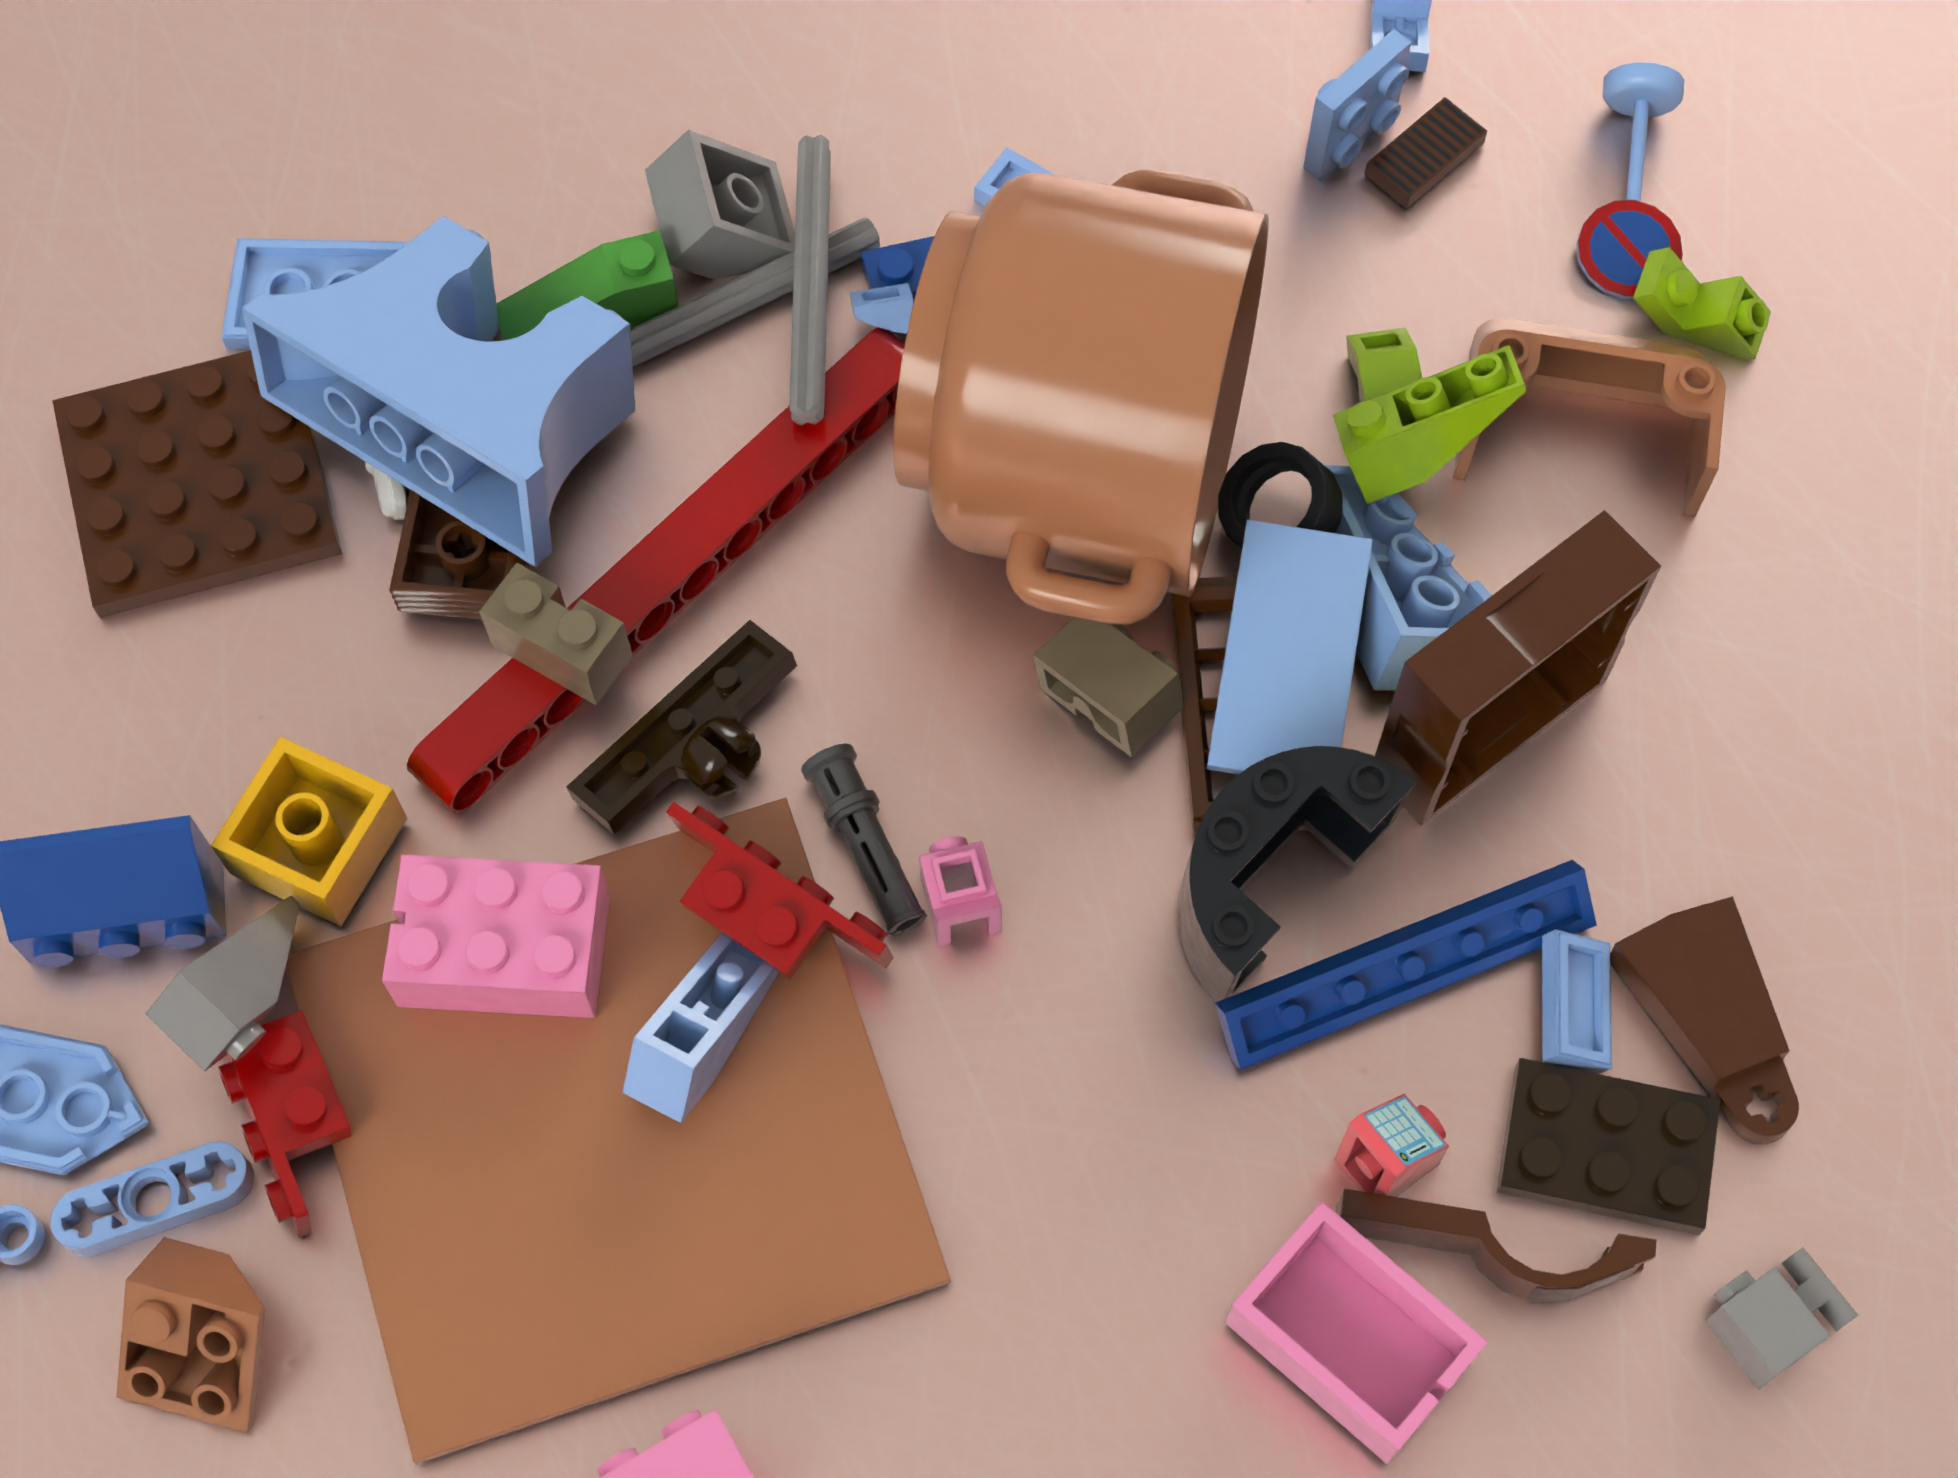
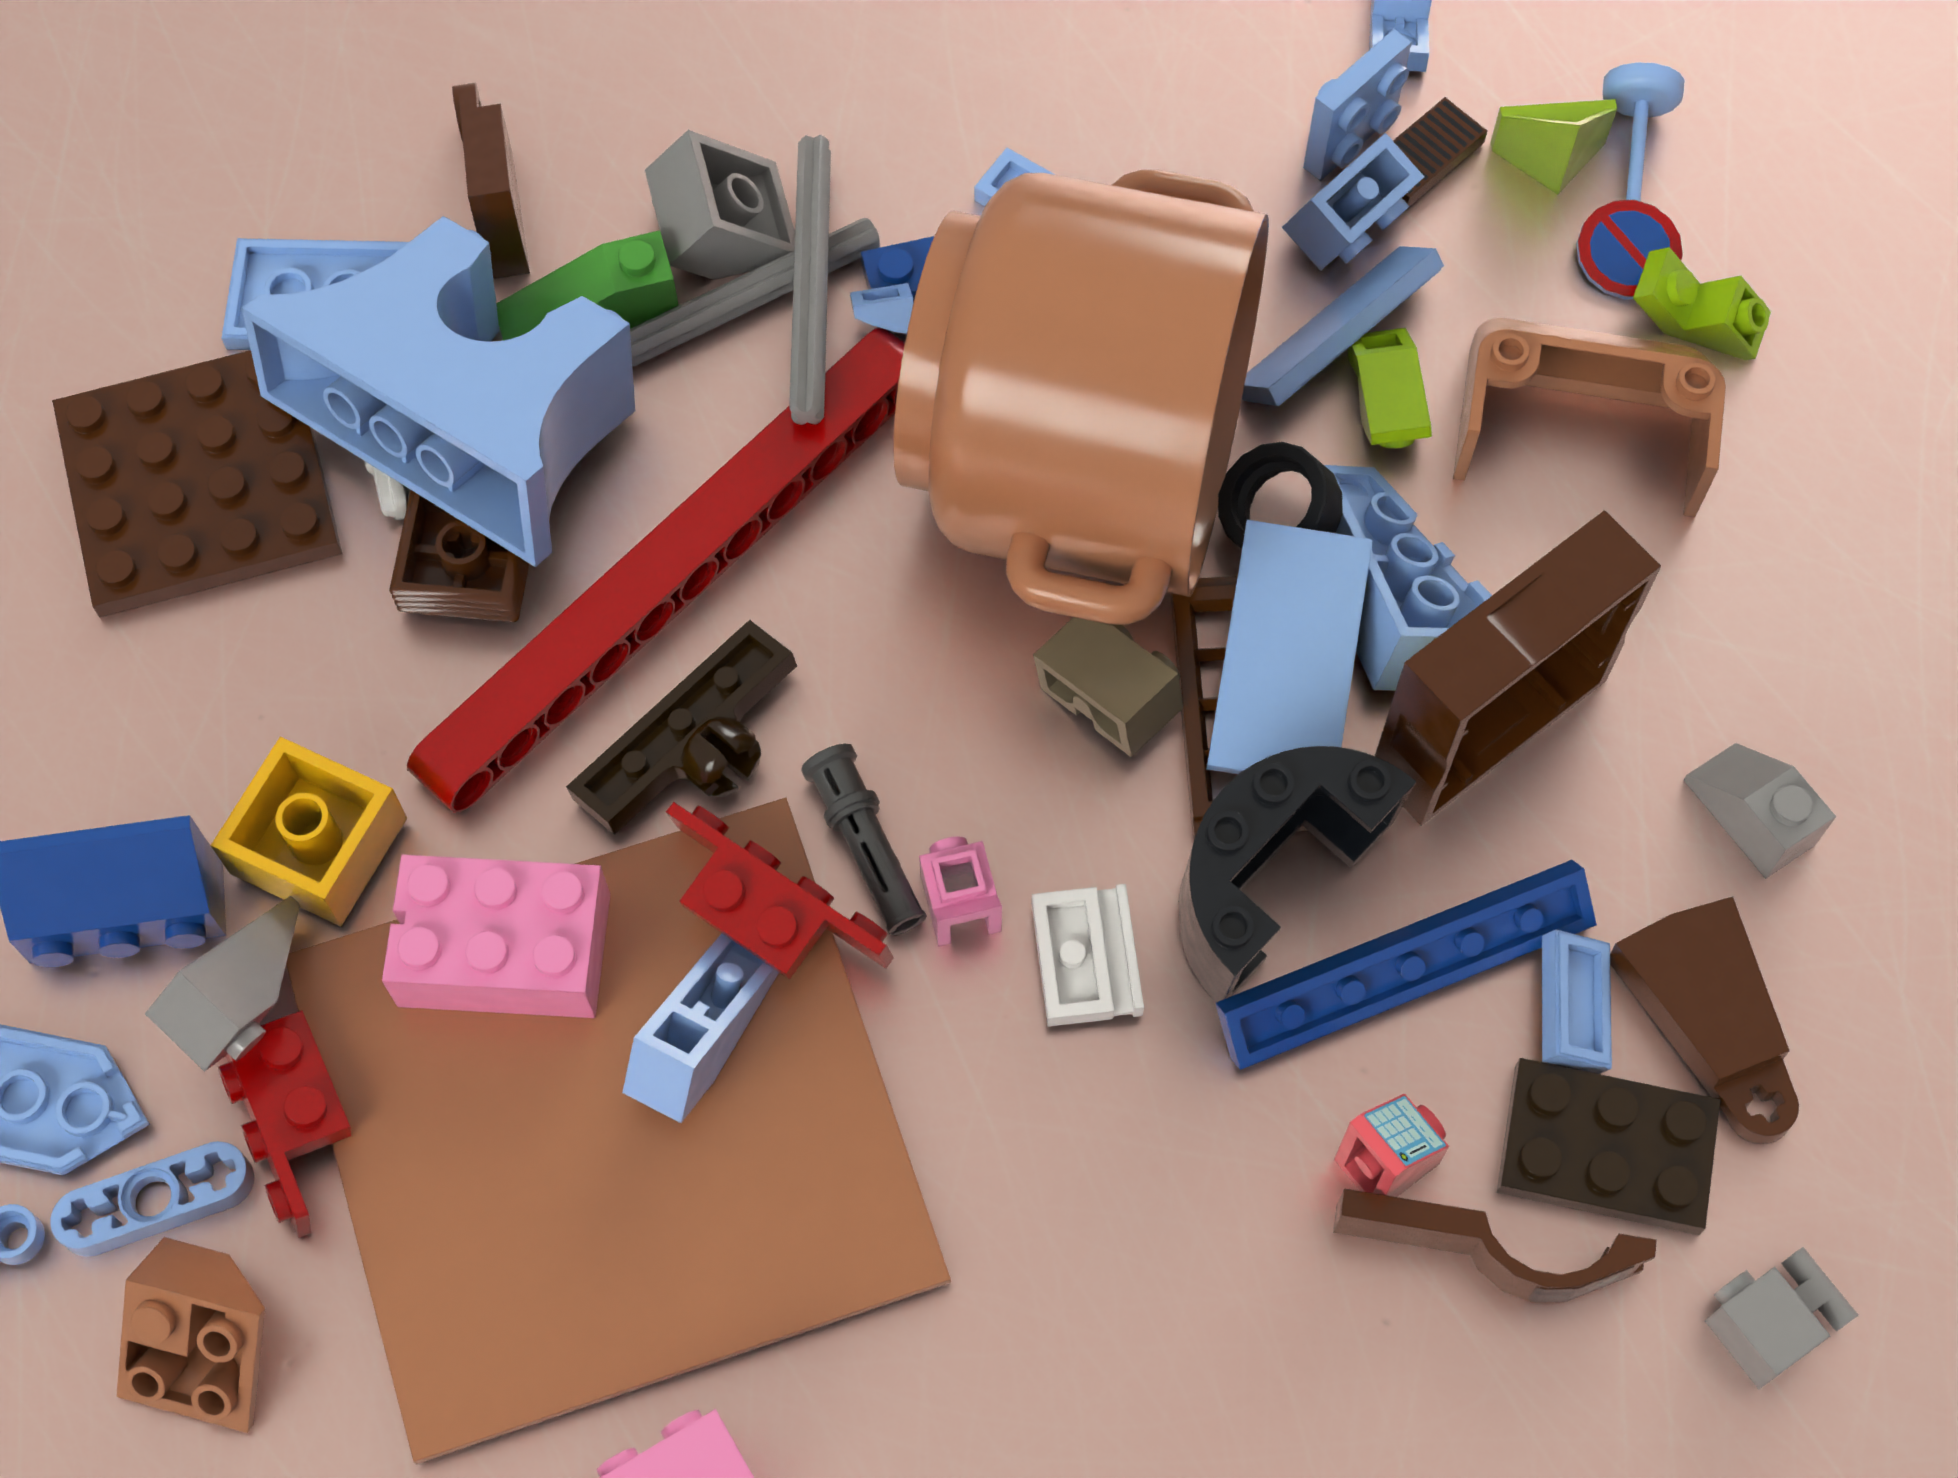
dark tan brick [479,563,632,706] -> none
bright pink piece [1225,1201,1488,1465] -> none
lime slope [1333,345,1527,504] -> none
none -> reddish brown piece [452,83,530,279]
none -> white plate [1031,884,1144,1027]
none -> light blue tile [1242,246,1444,406]
none -> light blue brick [1282,133,1424,271]
none -> lime slope [1490,99,1617,195]
none -> light grey slope [1684,743,1836,879]

